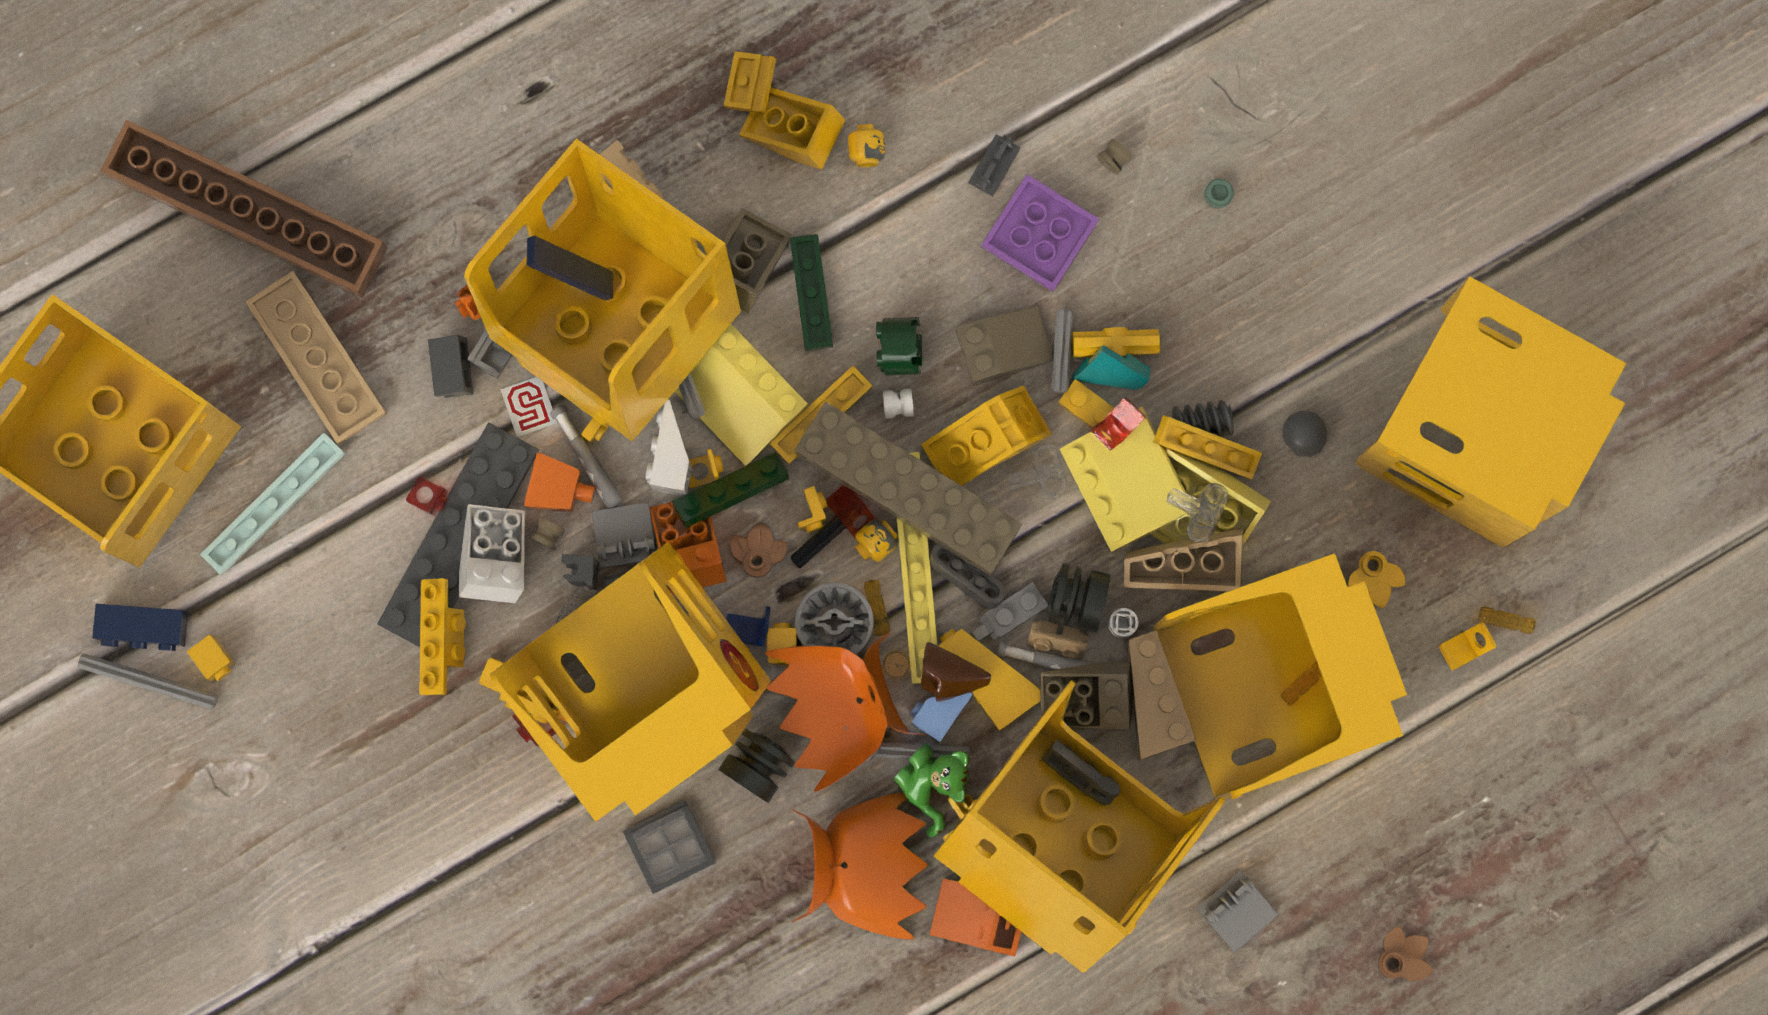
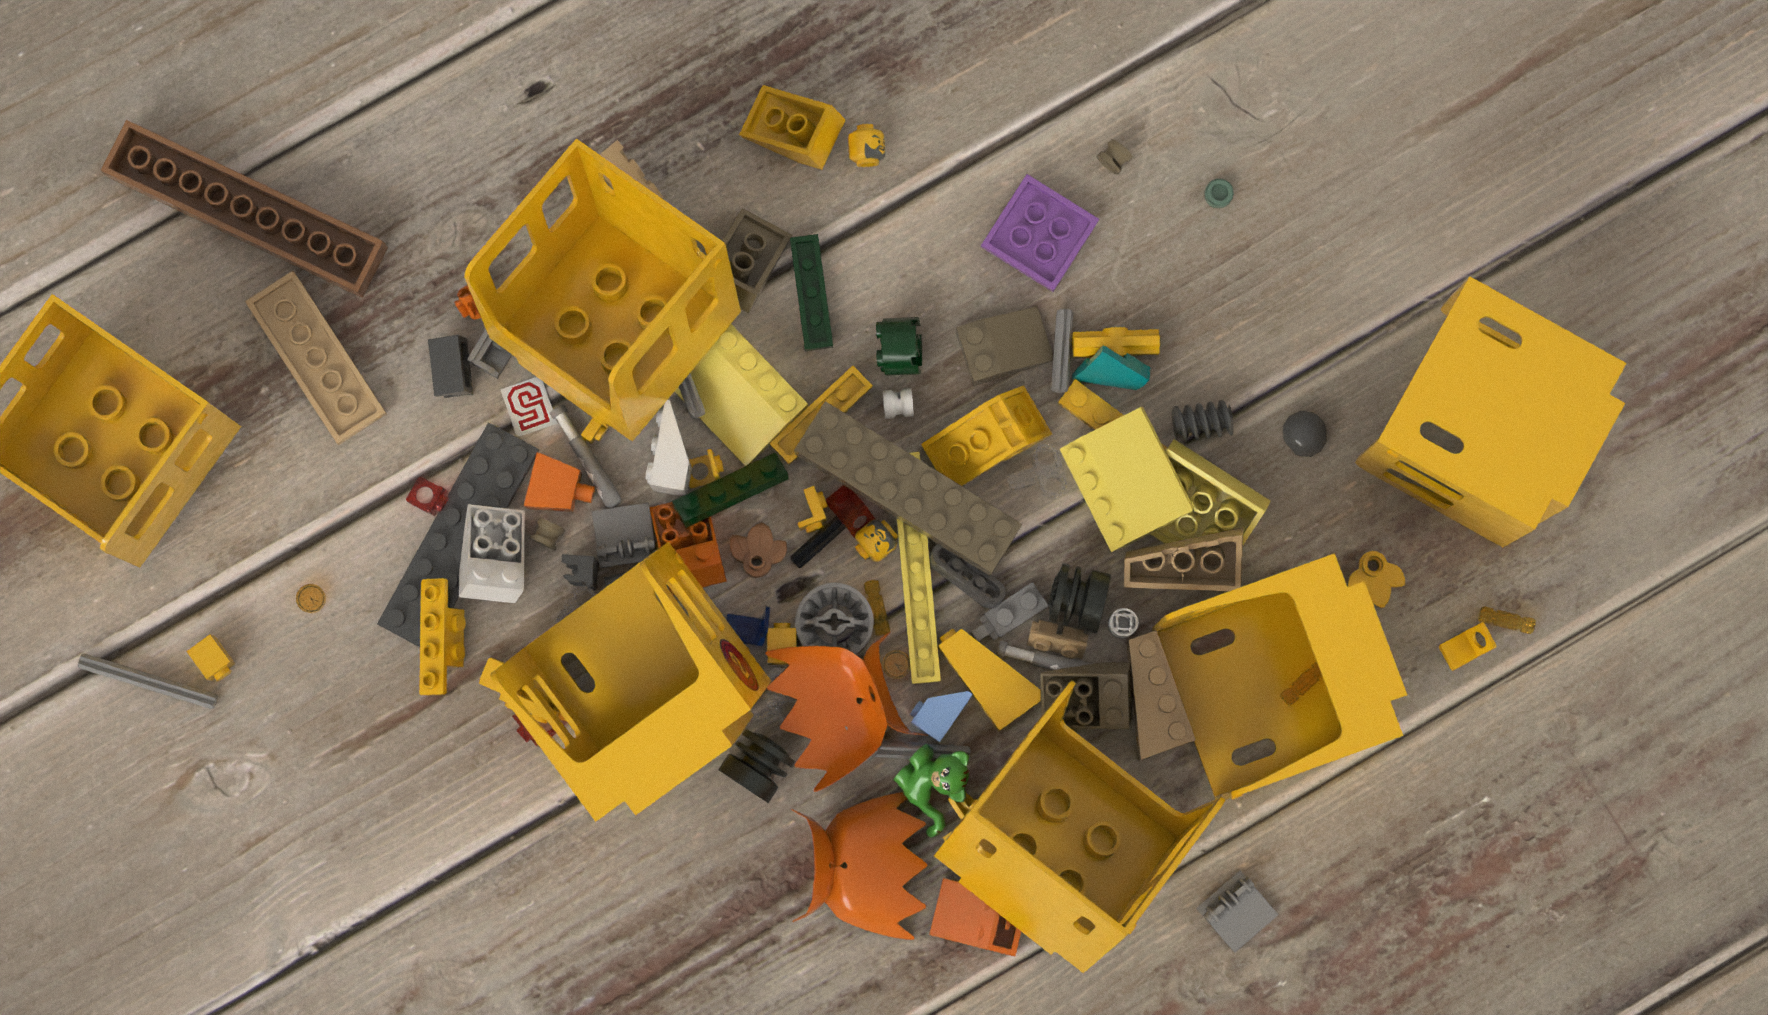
dark blue brick [92,604,188,651] -> none
light aqua plate [200,433,345,575] -> none
tile [527,236,613,301] -> none
clear piece [623,800,716,894] -> none
yellow plate [723,51,776,114] -> none
reddish brown hat [921,642,991,702] -> none
dark grey hinge [968,134,1021,197] -> none
dark grey hinge [1041,740,1121,806] -> none
clear red bracket [1091,397,1145,451] -> none
yellow plate [1153,415,1262,480] -> none
clear beam [1166,483,1229,543] -> none
medium nougat plate [1378,926,1433,981] -> none
none -> clear yellow tile [296,584,326,613]

